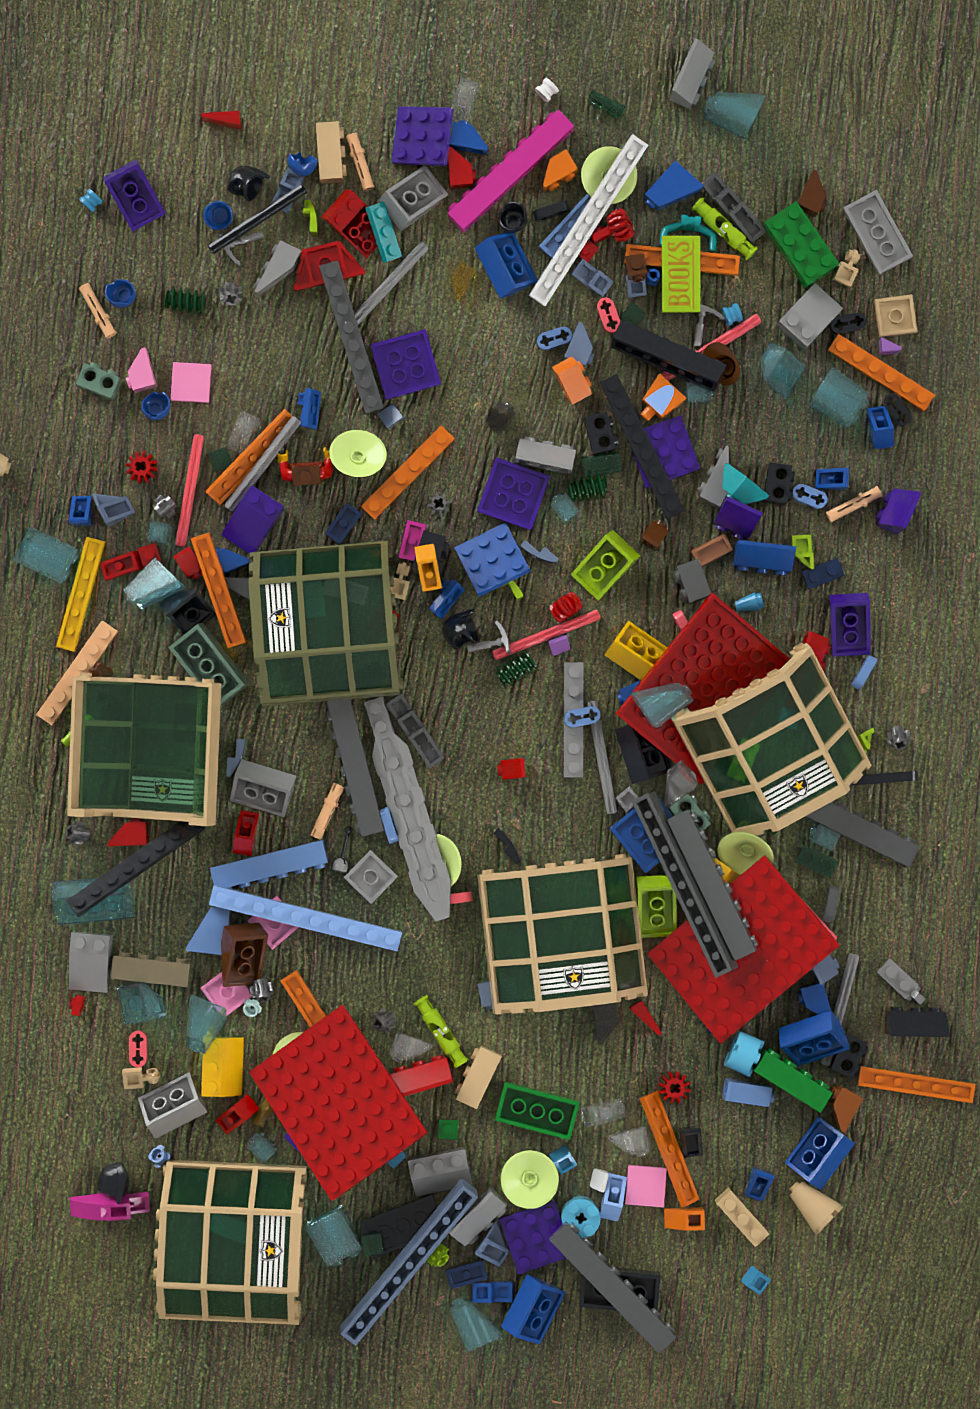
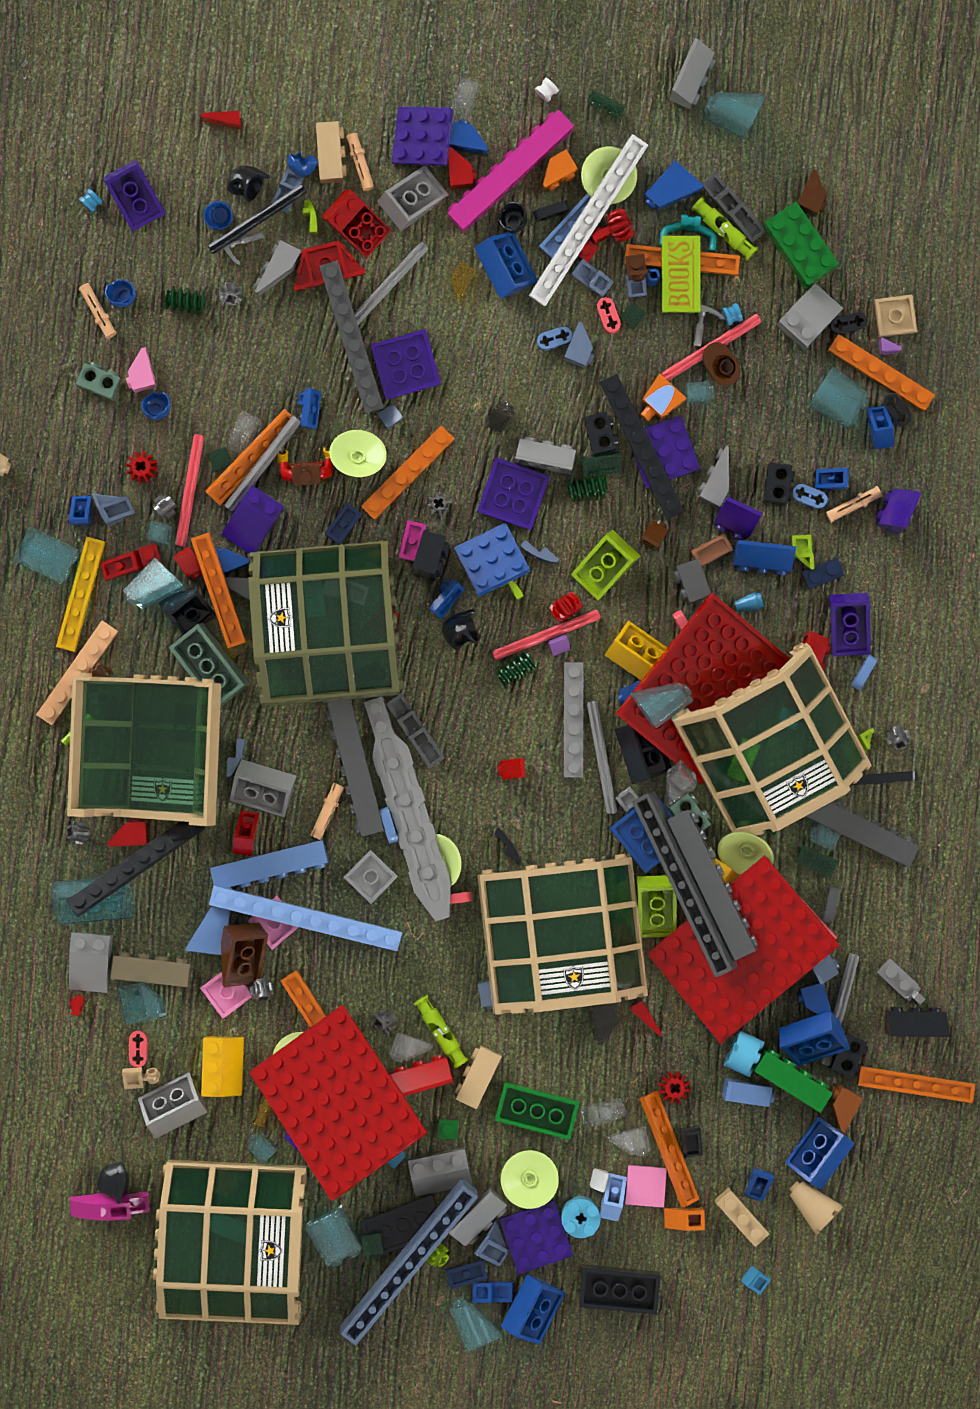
medium blue plate [148,1145,171,1168] -> none
bright pink tile [171,362,212,403] -> none
clear light blue slope [187,995,227,1054] -> none
red slope [215,1094,260,1135] -> none
light aqua plate [243,999,262,1017] -> none
hinge [332,826,352,873] -> none
teal plate [365,202,402,263] -> none
tan plate [391,562,410,600] -> none
light orange slope [414,544,442,592] -> none
light grey piece [467,621,511,654] -> none
dark azure slope [549,1145,577,1175] -> none
dark grey brick [549,1221,676,1354] -> none
clear light blue brick [550,493,579,525] -> none
orange brick [552,356,592,405] -> none
medium blue beam [564,706,600,728] -> none
black brick [611,320,726,392] -> none
teal slope [722,462,769,504] -> none
clear light blue slope [760,342,806,399] -> none
tan plate [832,249,860,287] -> none
light grey plate [842,190,913,275] -> none

